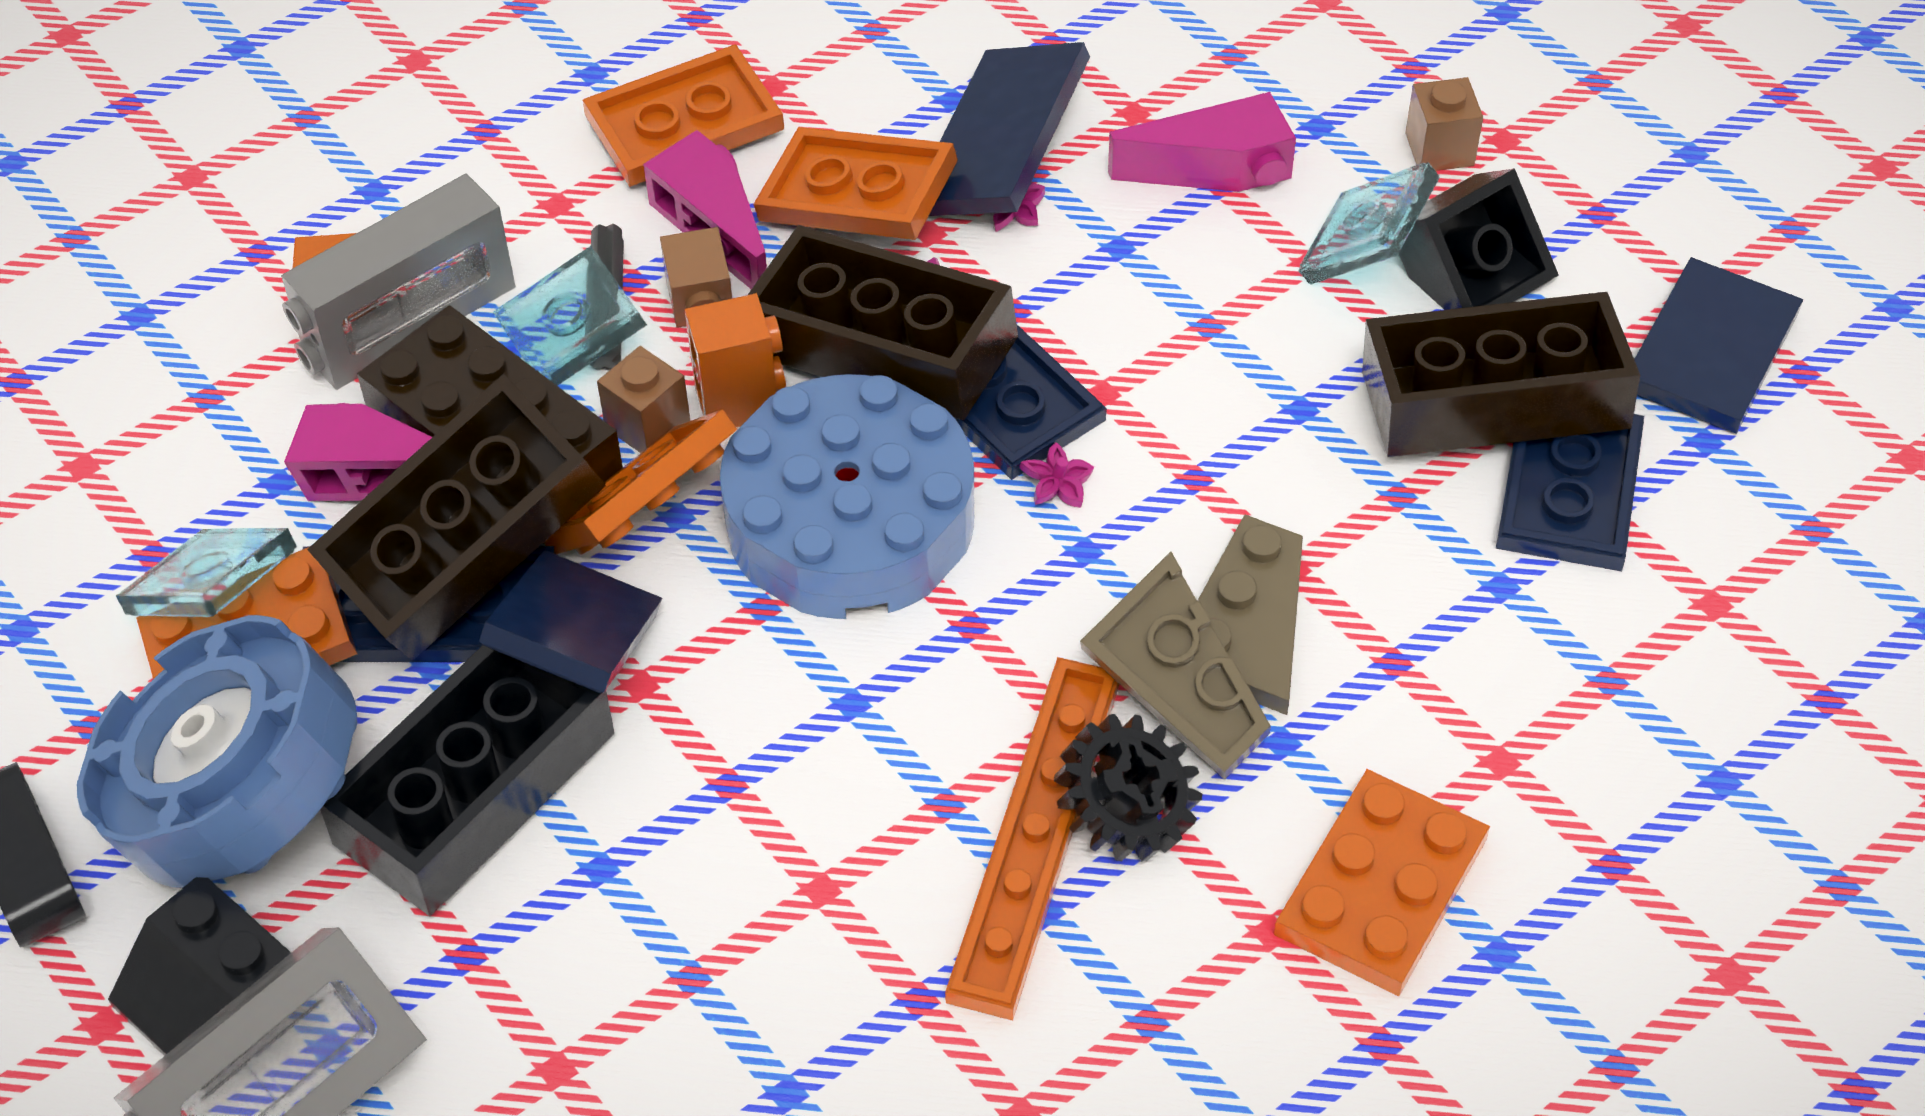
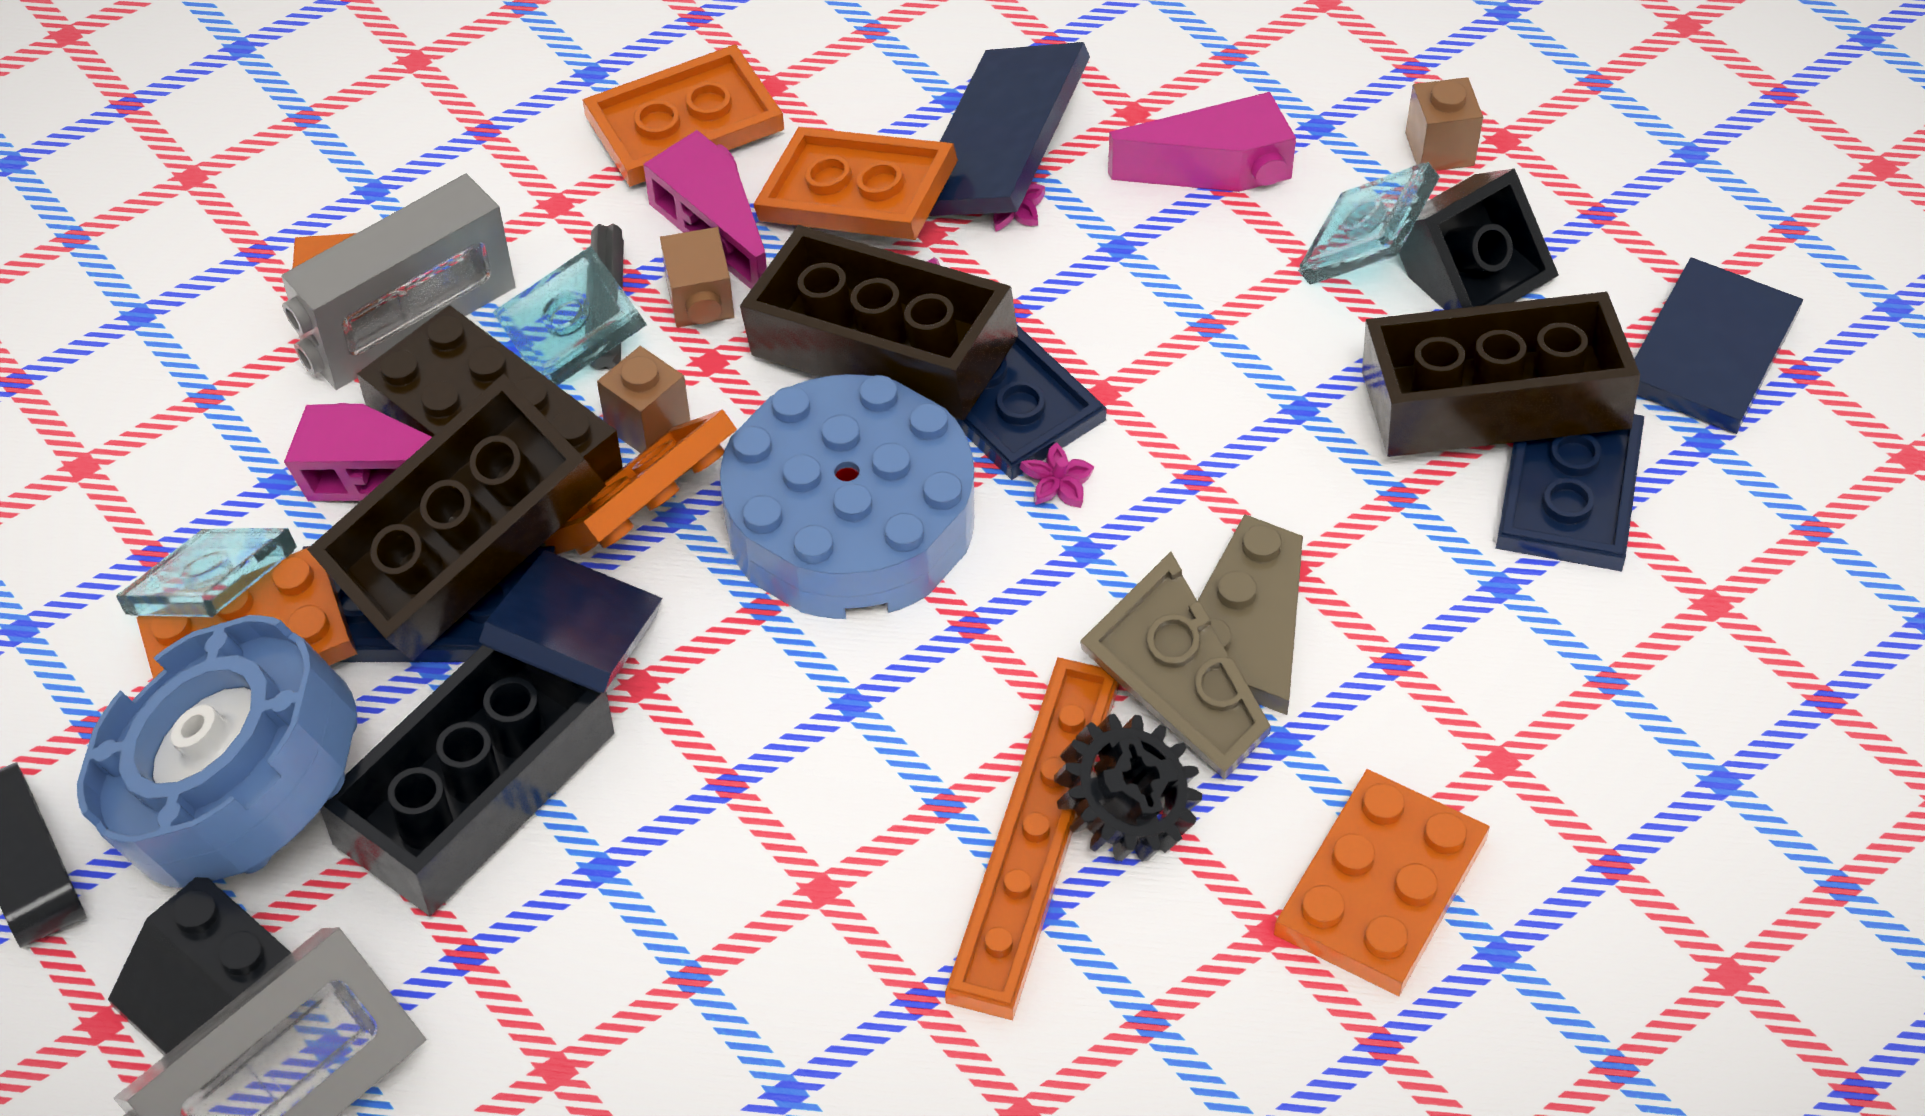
orange brick [684,293,786,427] -> none

